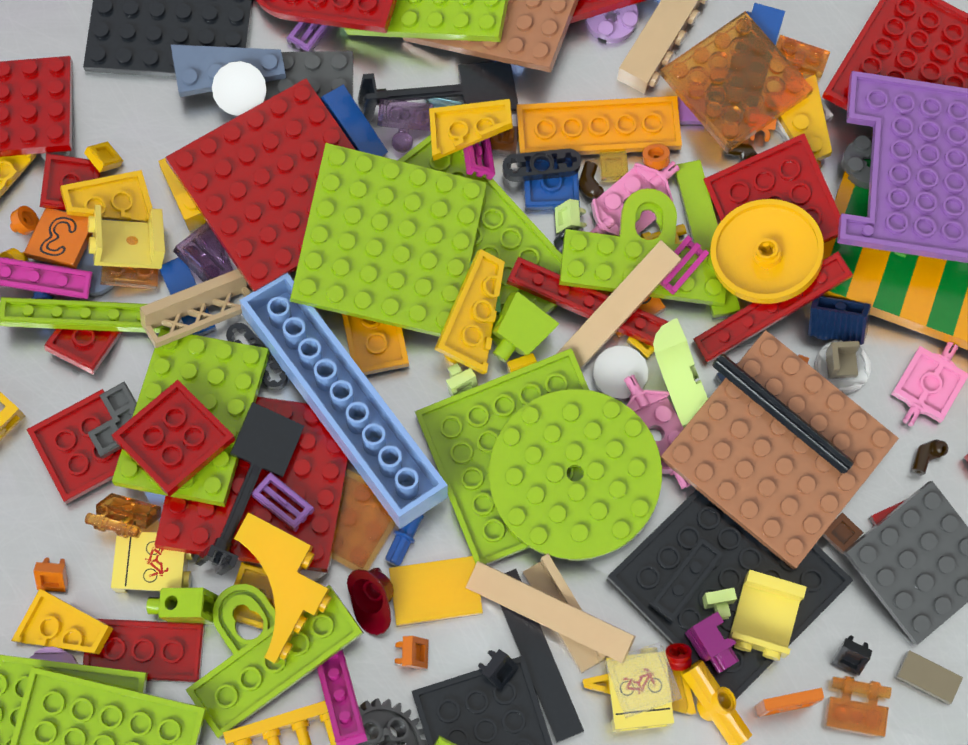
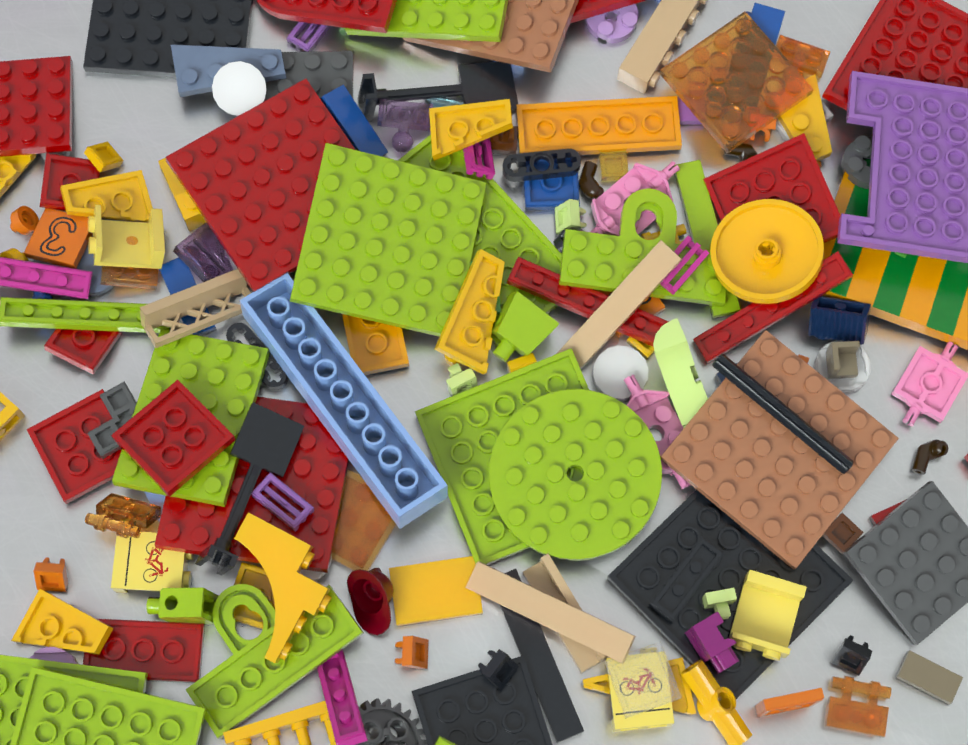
blue axle [385,515,424,566] -> none
orange tile [642,144,670,171] -> none
red bush [665,643,692,671] -> none

